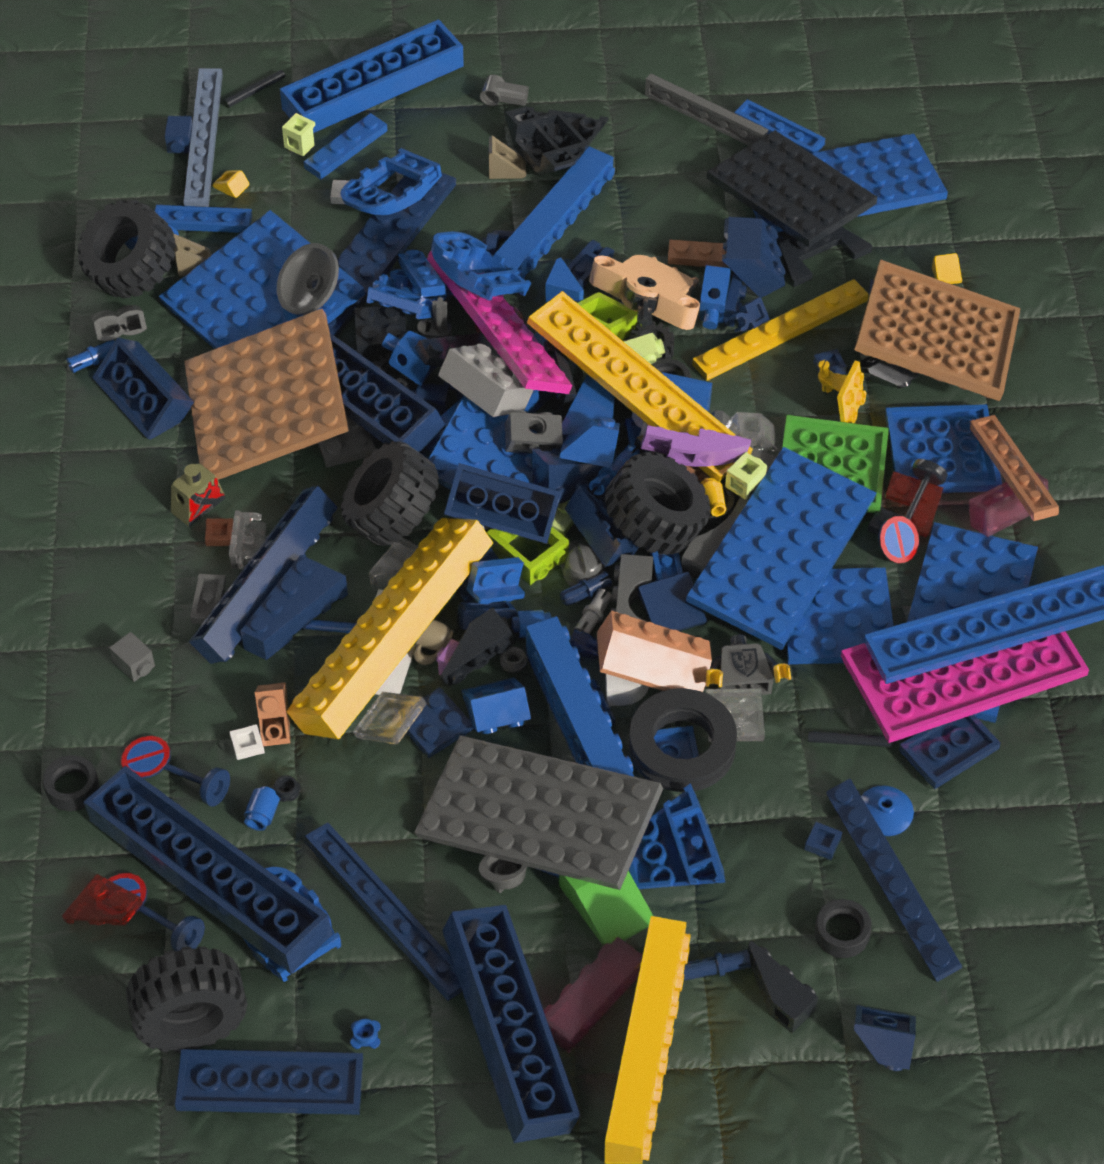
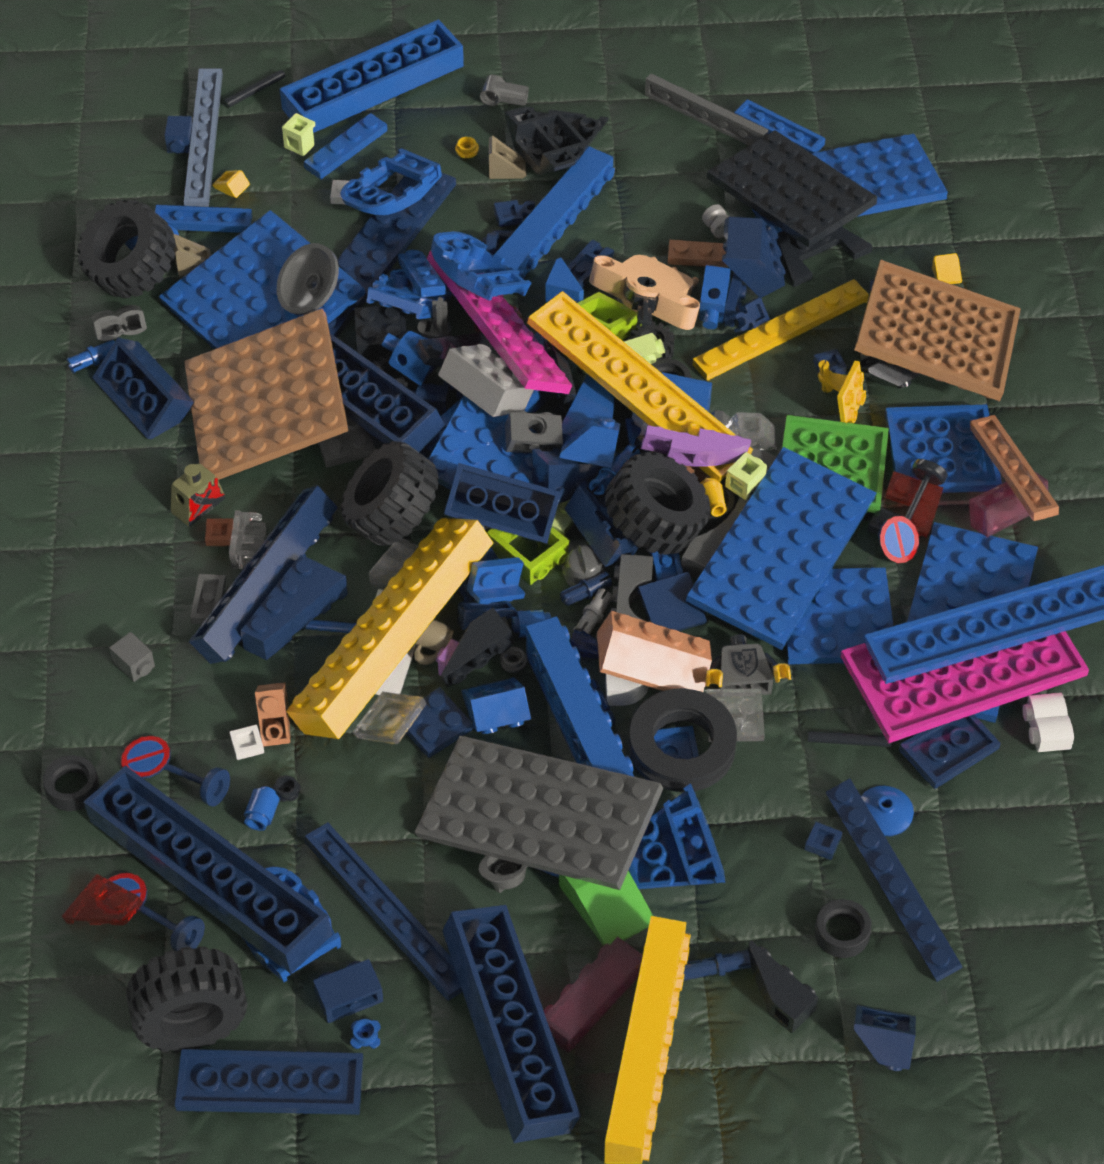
none -> dark blue brick [313,959,384,1023]
none -> yellow plate [455,137,479,158]
none -> dark blue plate [493,200,535,227]
none -> light grey wheel [702,205,730,238]
none -> white brick [1023,693,1074,752]

